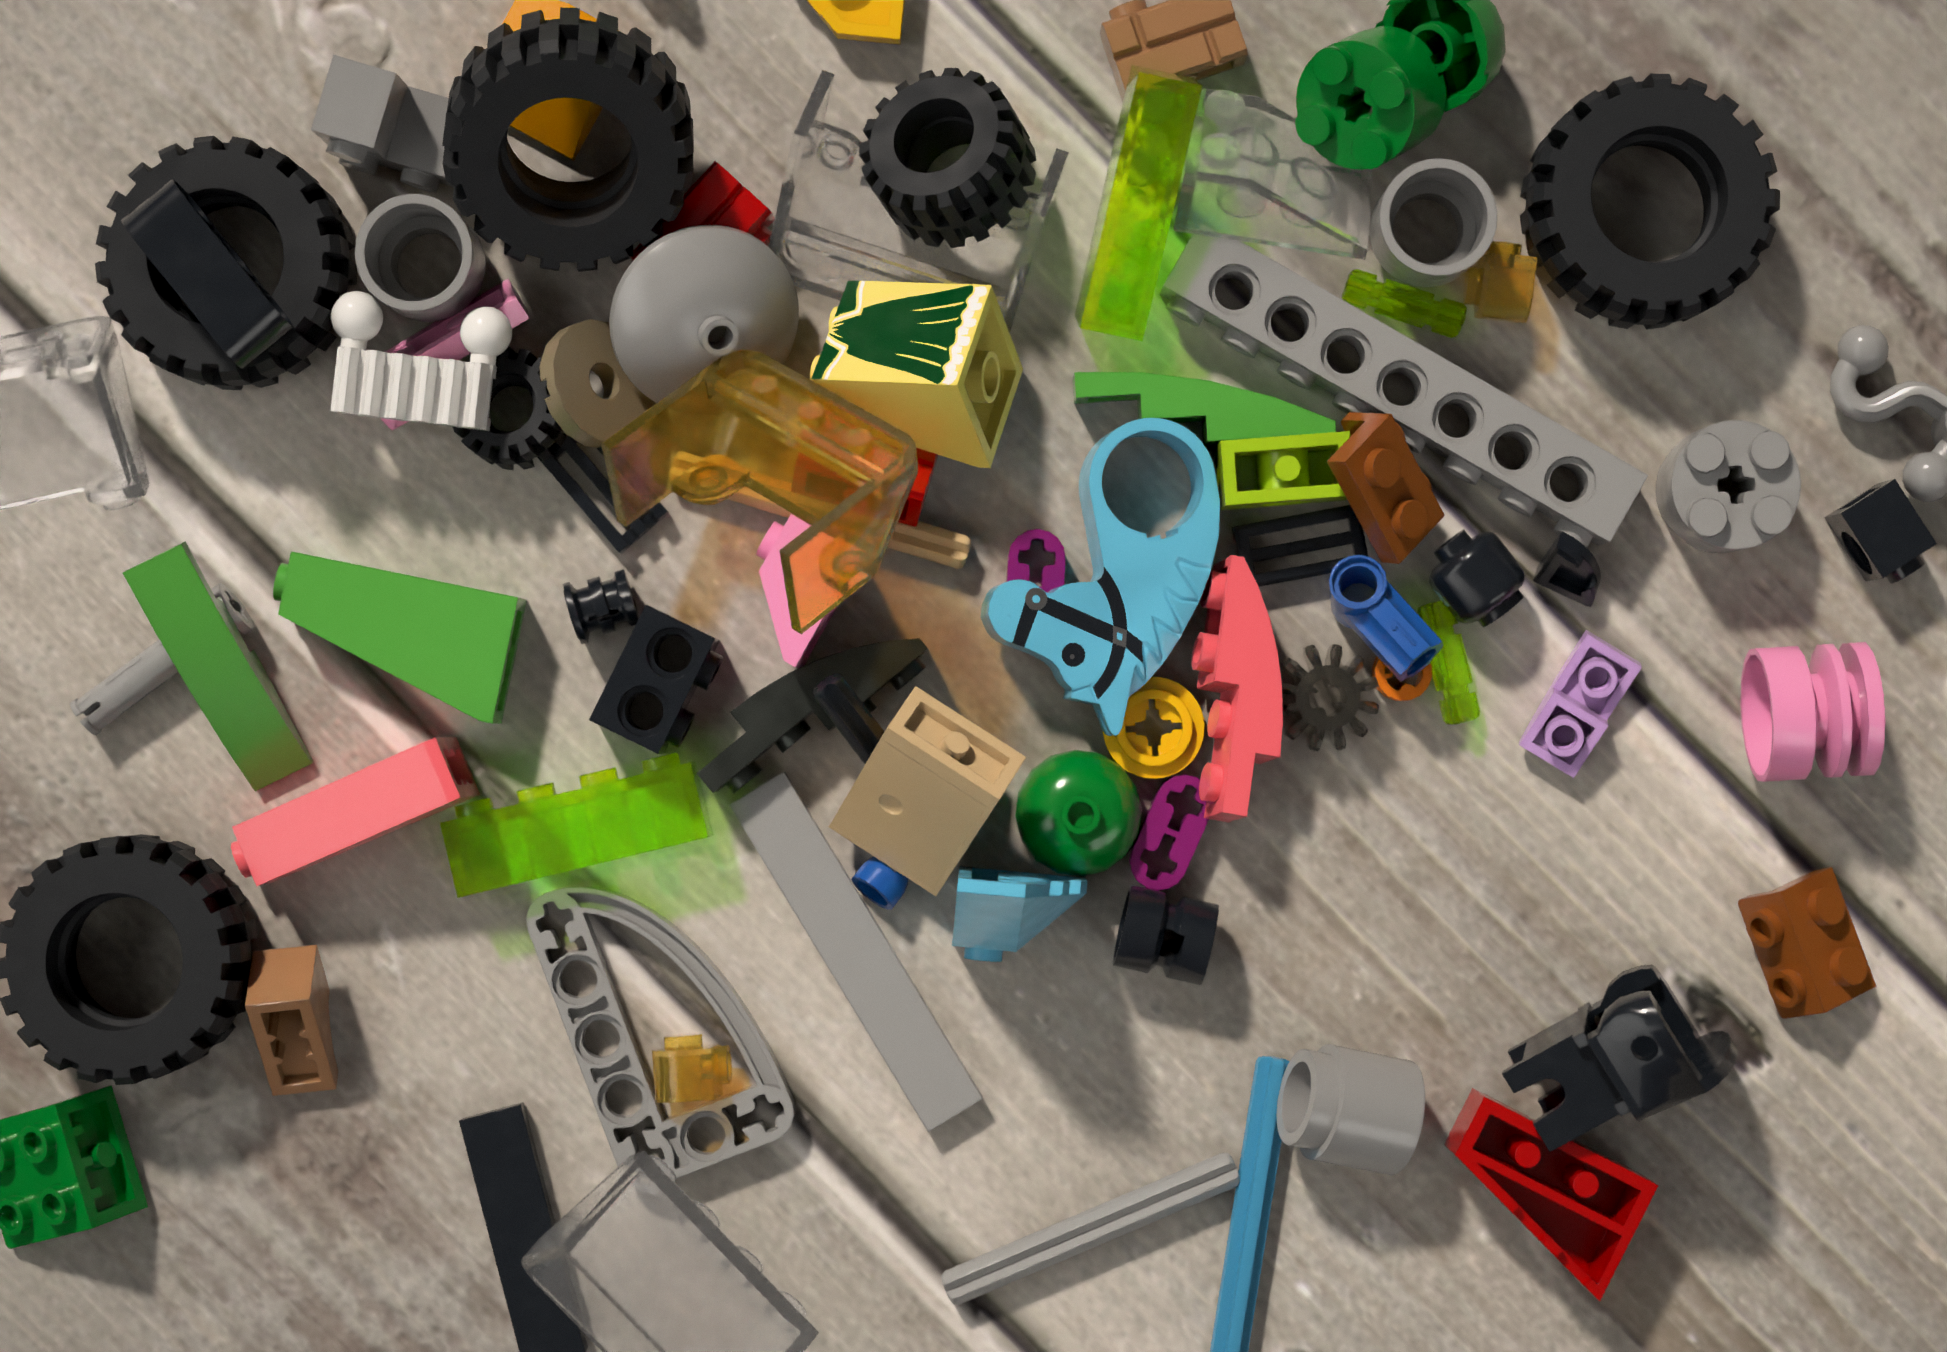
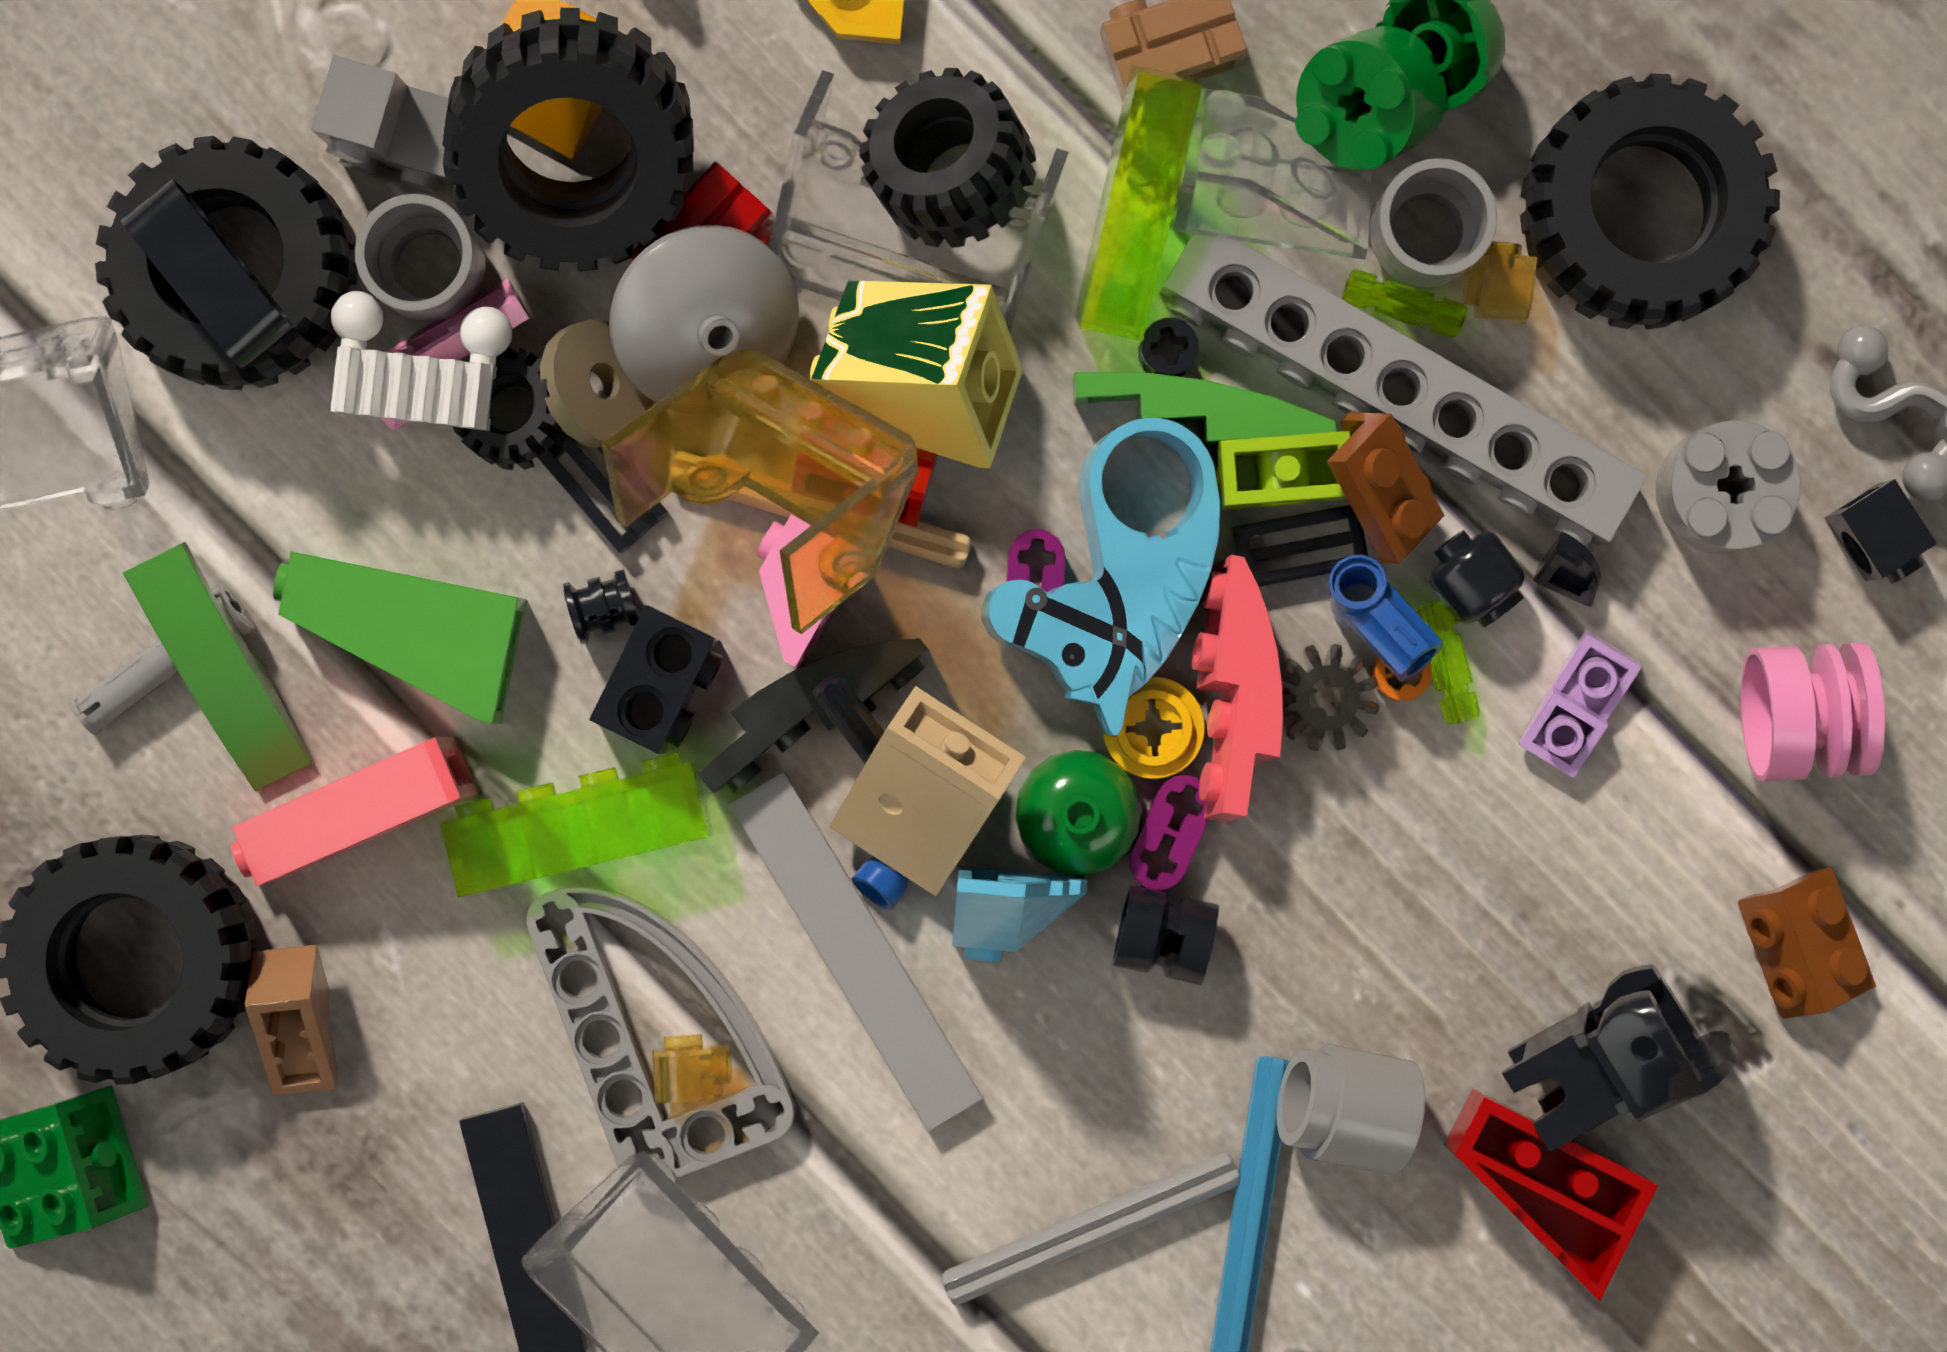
none -> black bush [1138,318,1198,377]

